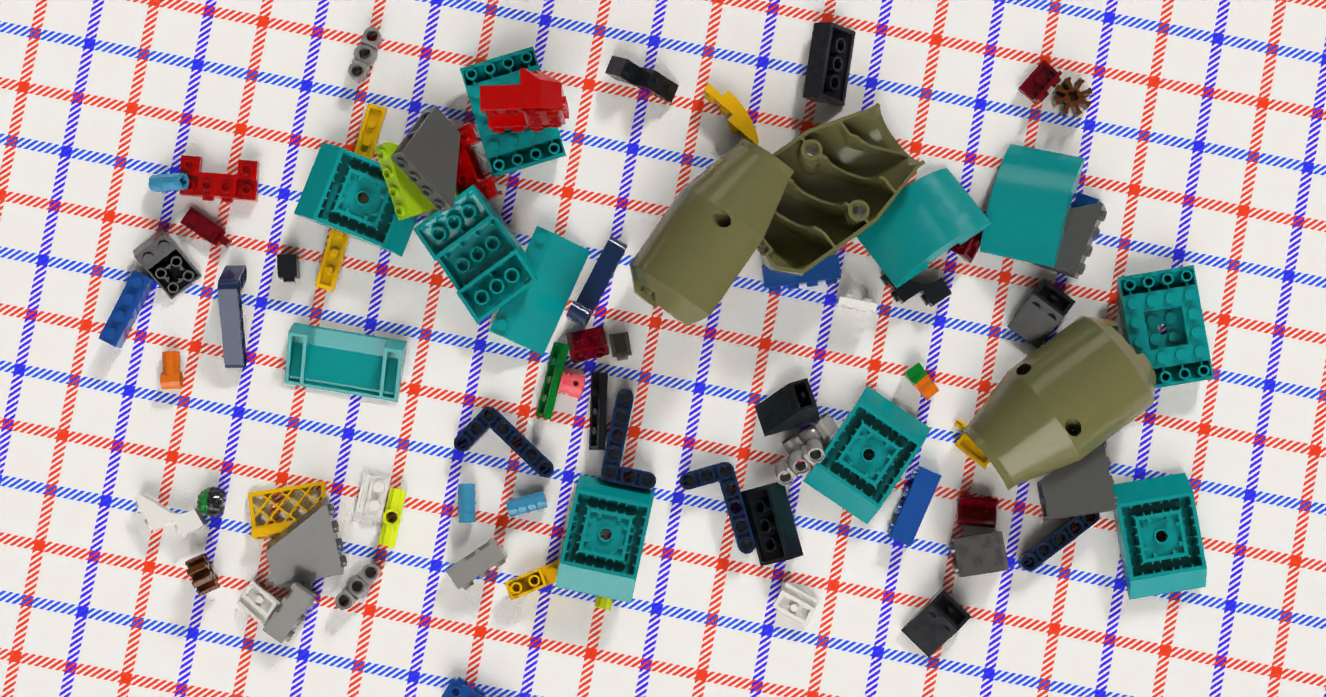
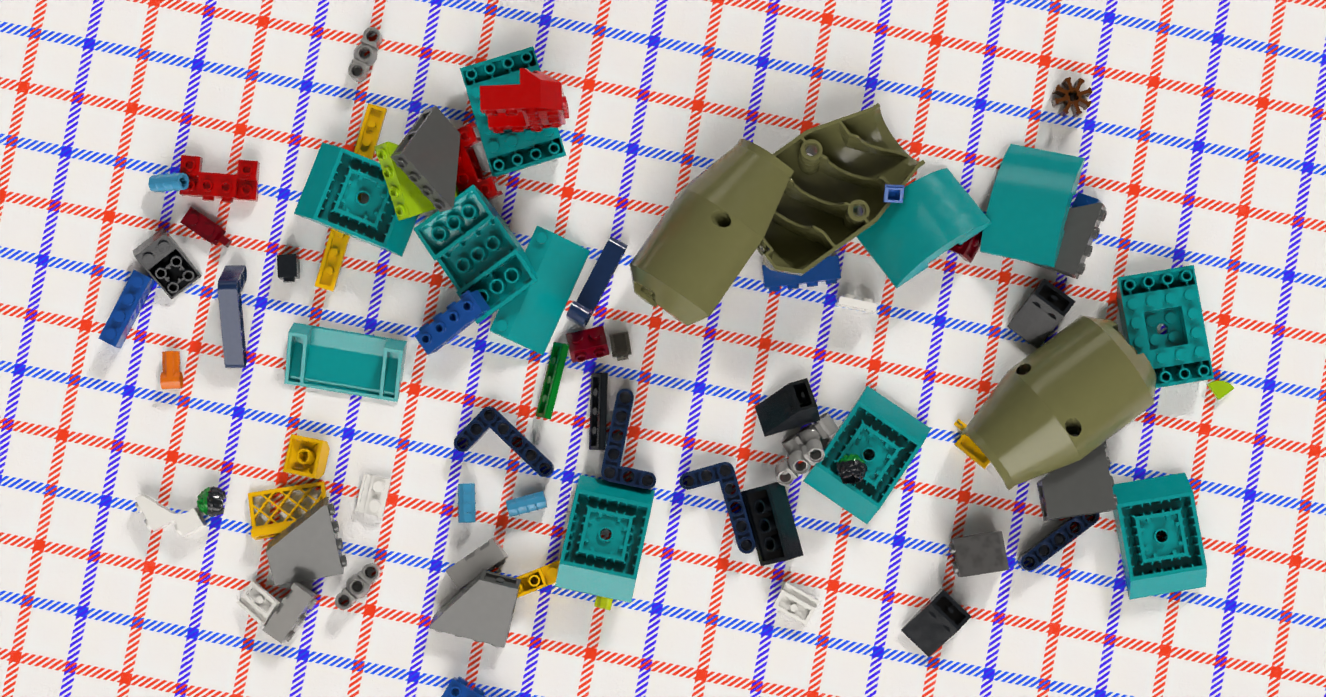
reddish brown gear [185,553,220,596] -> none
neon yellow piece [378,487,407,547] -> none
coral piece [558,371,586,399] -> none
black arch [605,56,679,103] -> none
yellow slope [703,84,759,145] -> none
black slope [803,22,856,106] -> none
black arch [880,271,952,307] -> none
blue brick [887,466,941,547] -> none
leg [904,362,939,400] -> none
dark red bracket [956,494,998,528] -> none
dark red bracket [1018,60,1062,104] -> none
none -> yellow slope [283,434,330,479]
none -> blue brick [415,290,491,355]
none -> slope [429,570,521,648]
none -> black piece [836,453,868,484]
none -> blue slope [883,184,905,203]
none -> lime tile [1206,380,1234,400]

